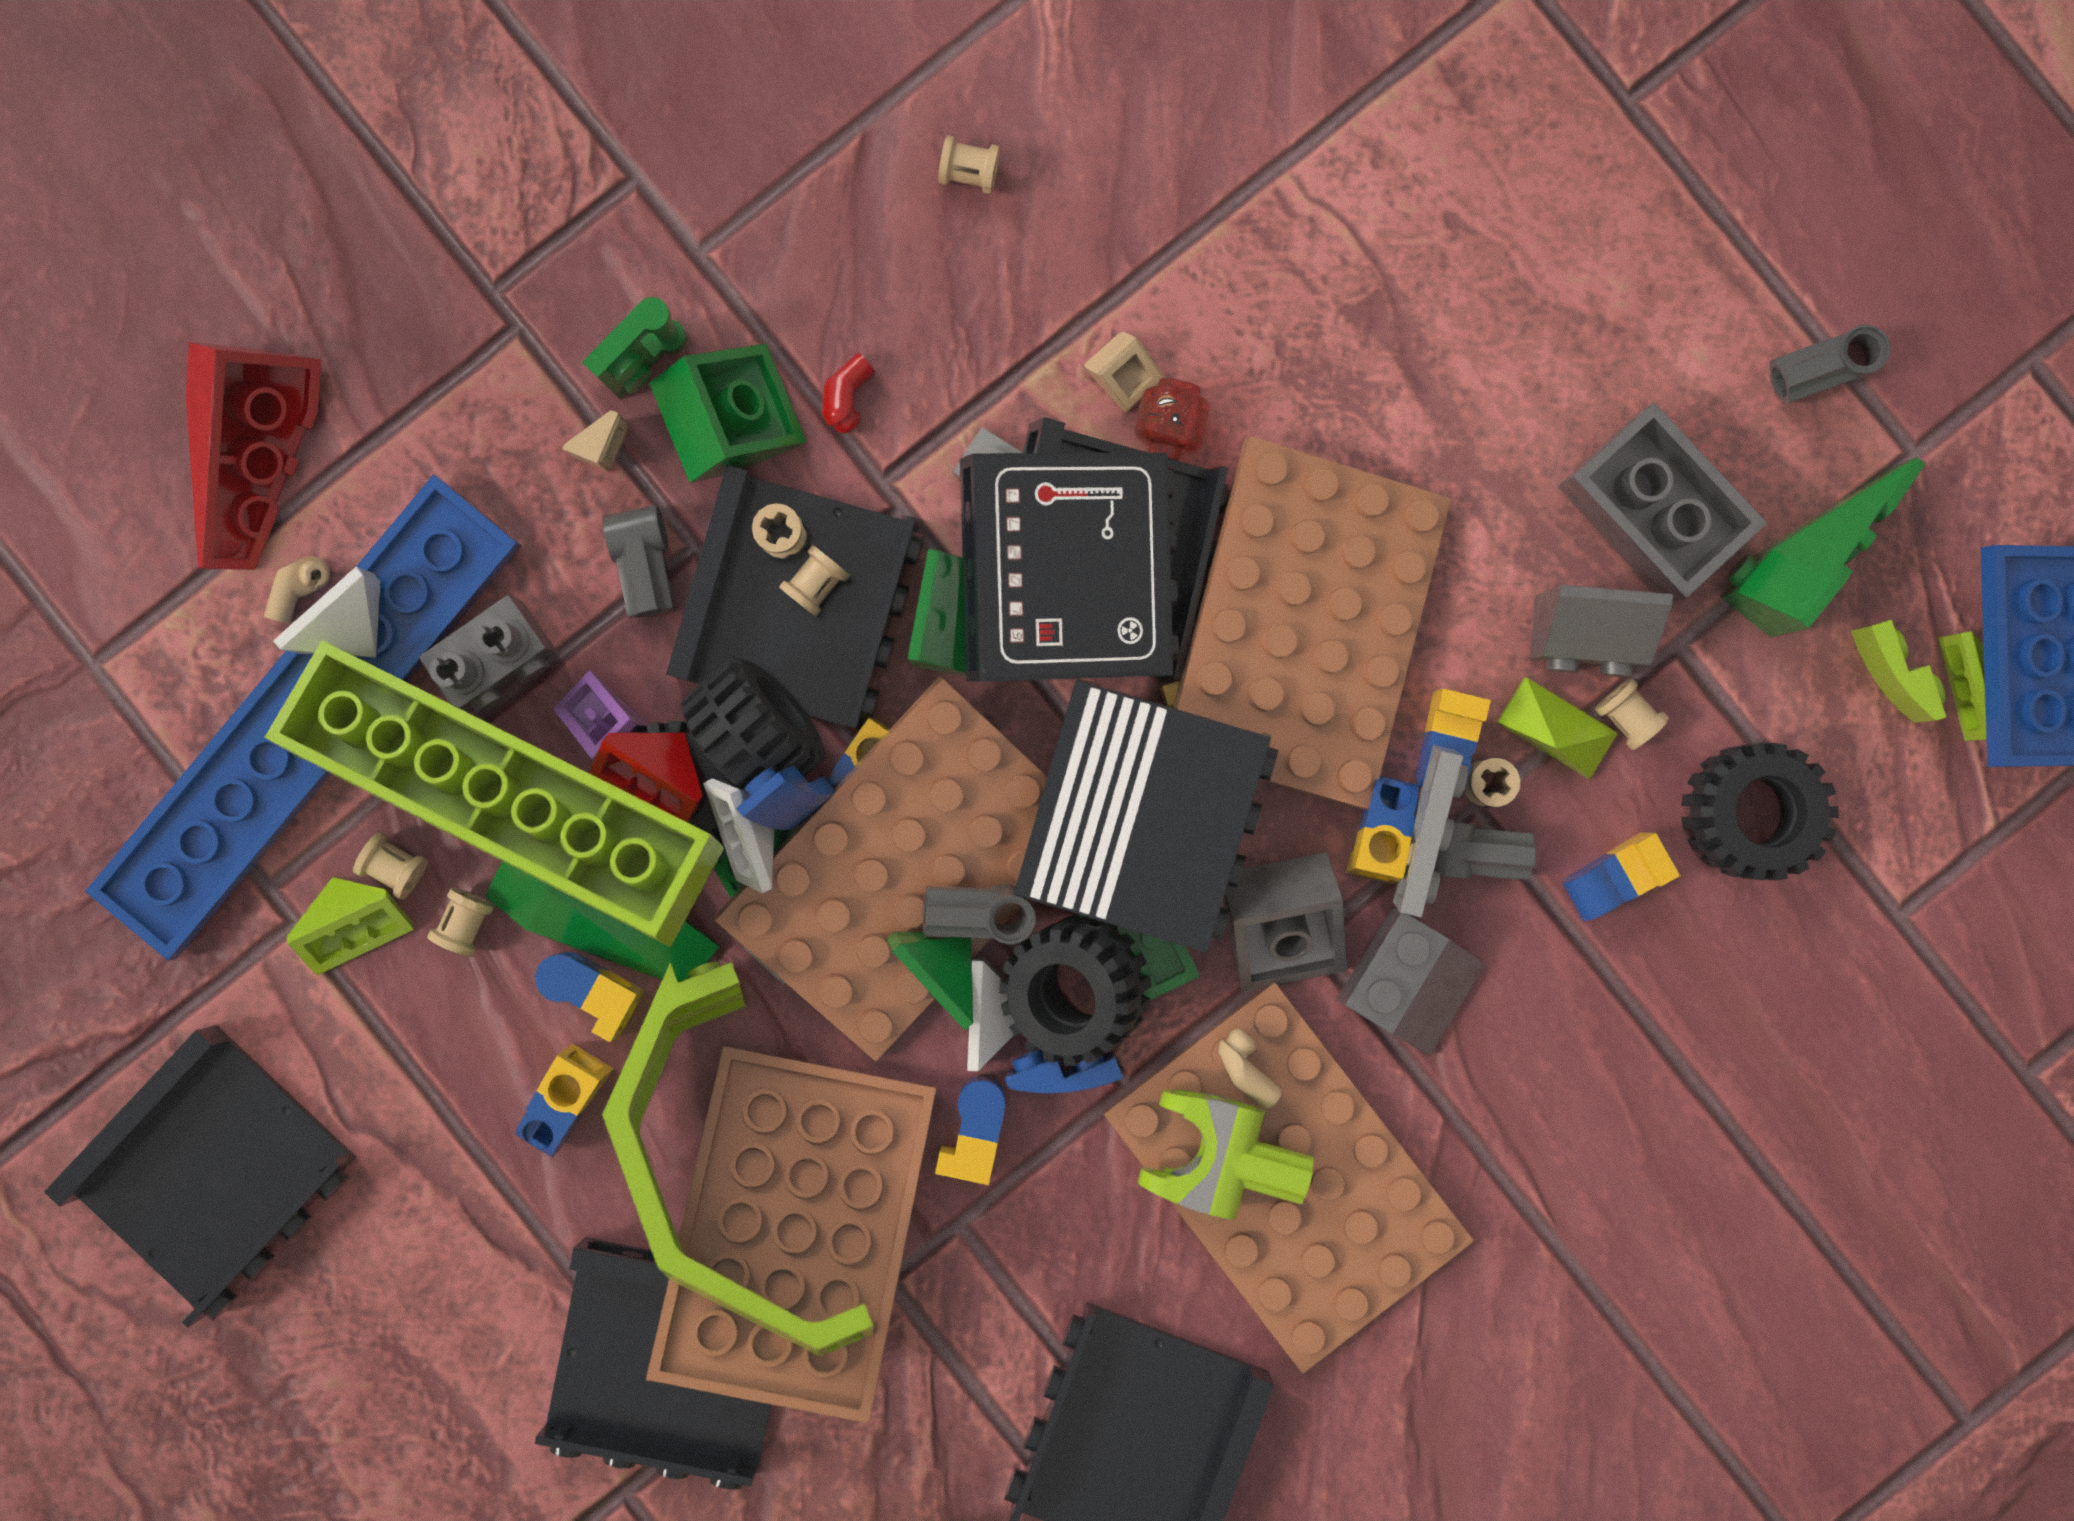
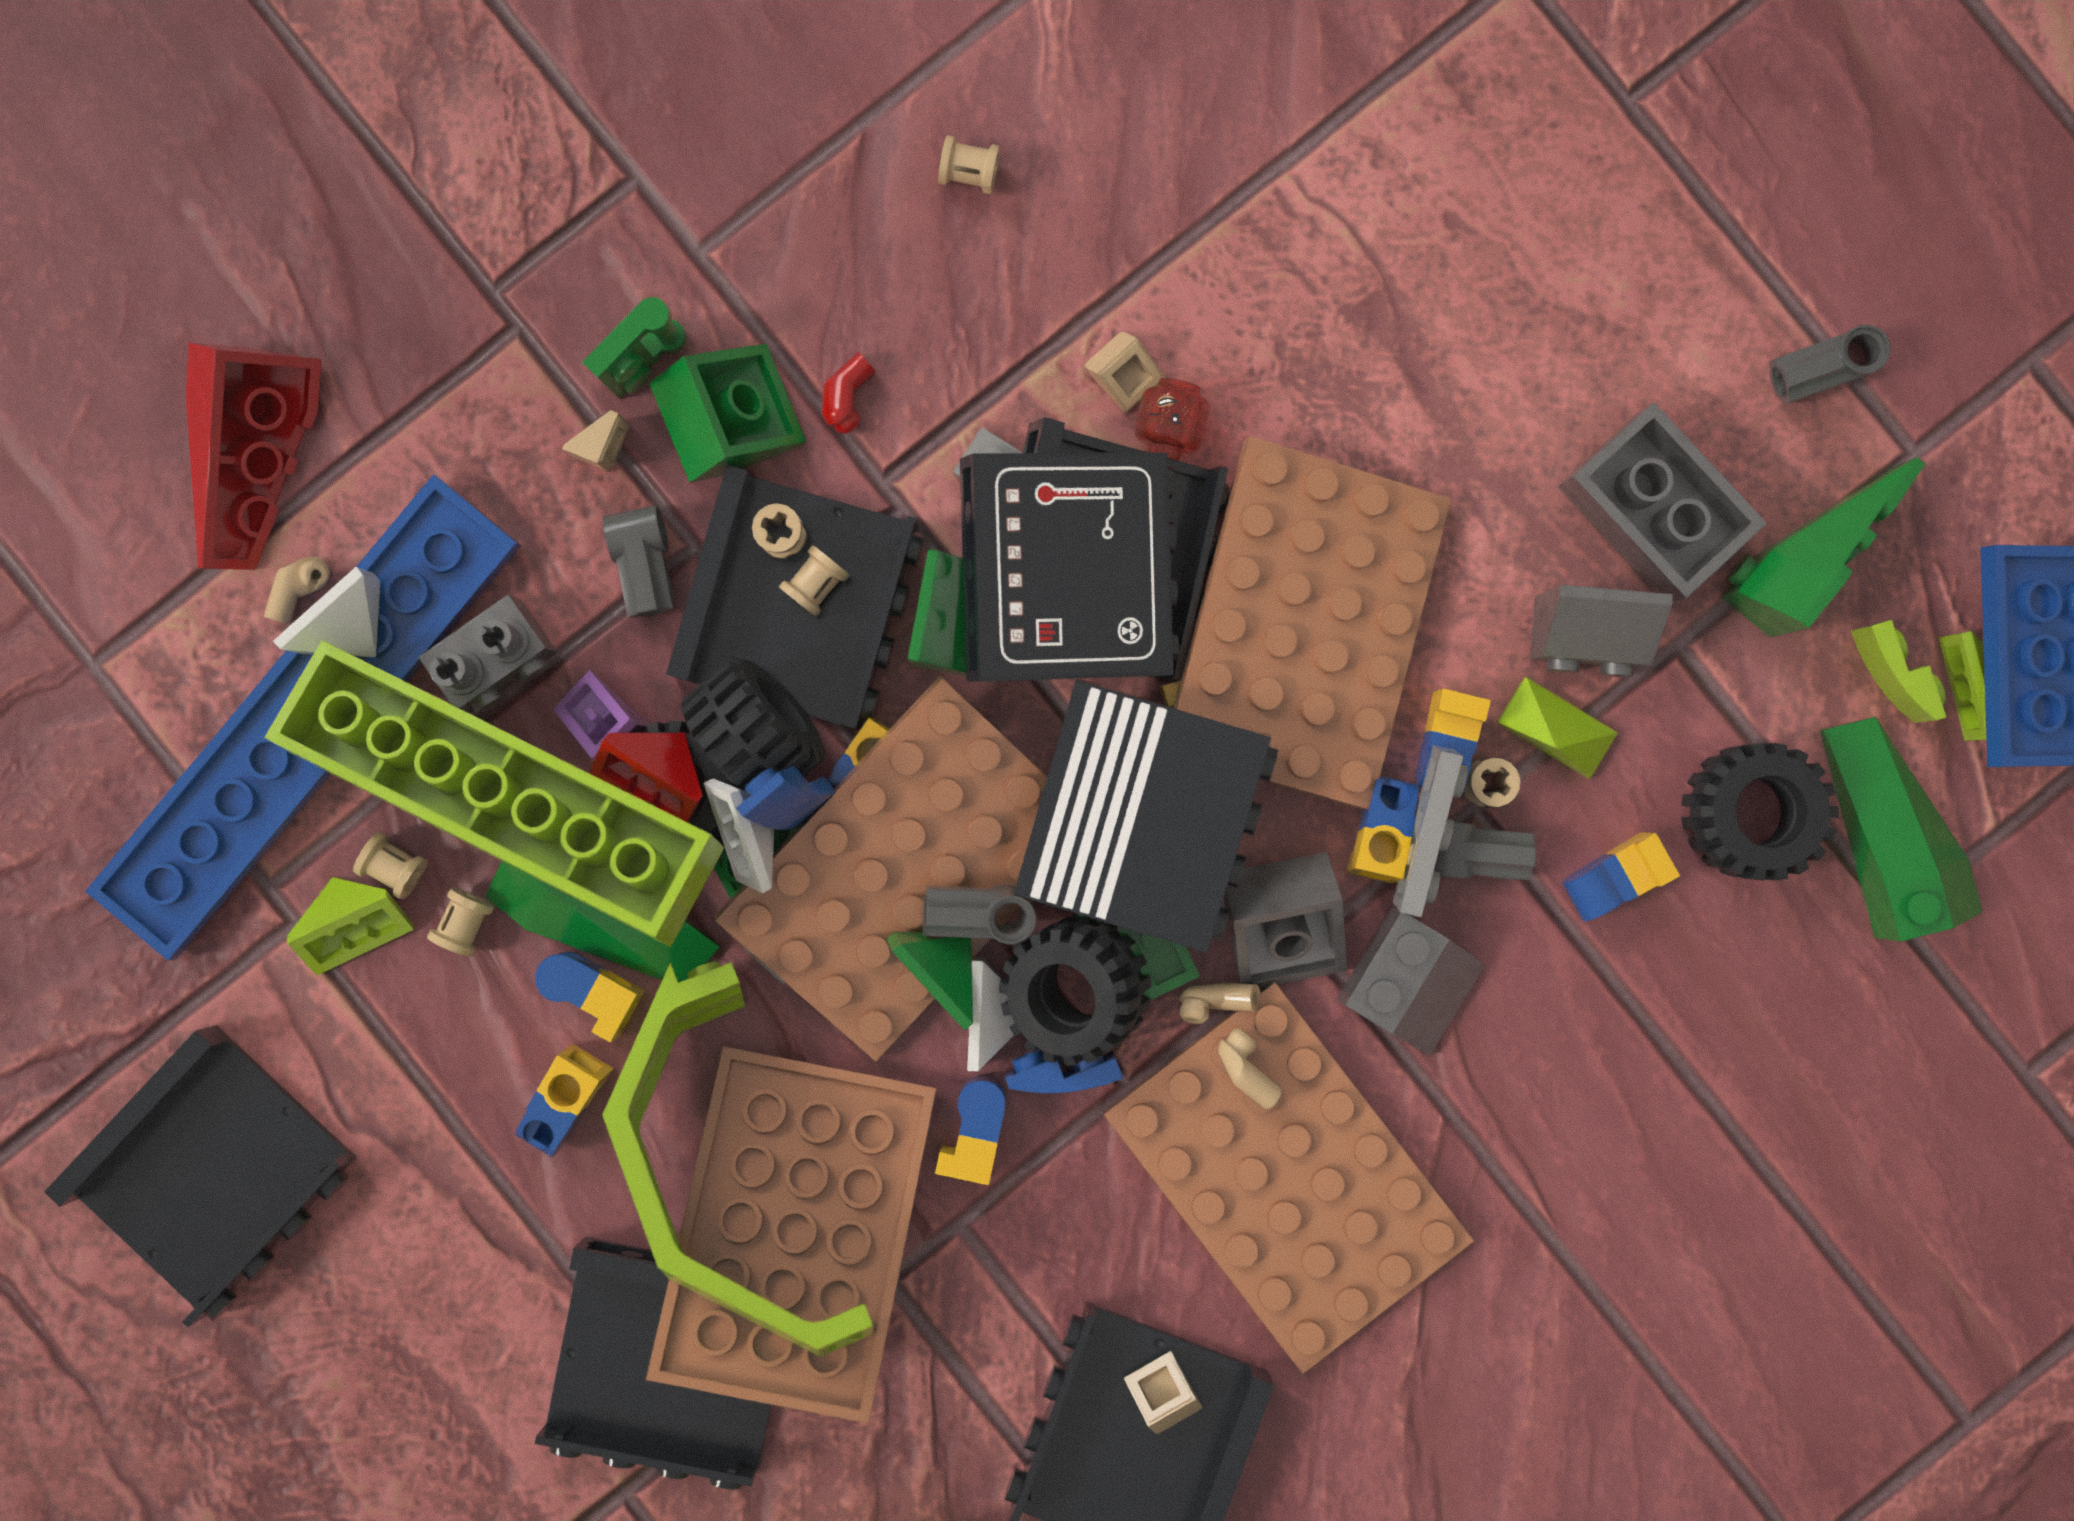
lime connector [1137,1089,1314,1220] -> none
tan bush [1595,678,1669,750] -> none
none -> tan slope [1124,1351,1203,1434]
none -> tan arm [1179,982,1260,1024]
none -> green wedge [1820,717,1983,942]

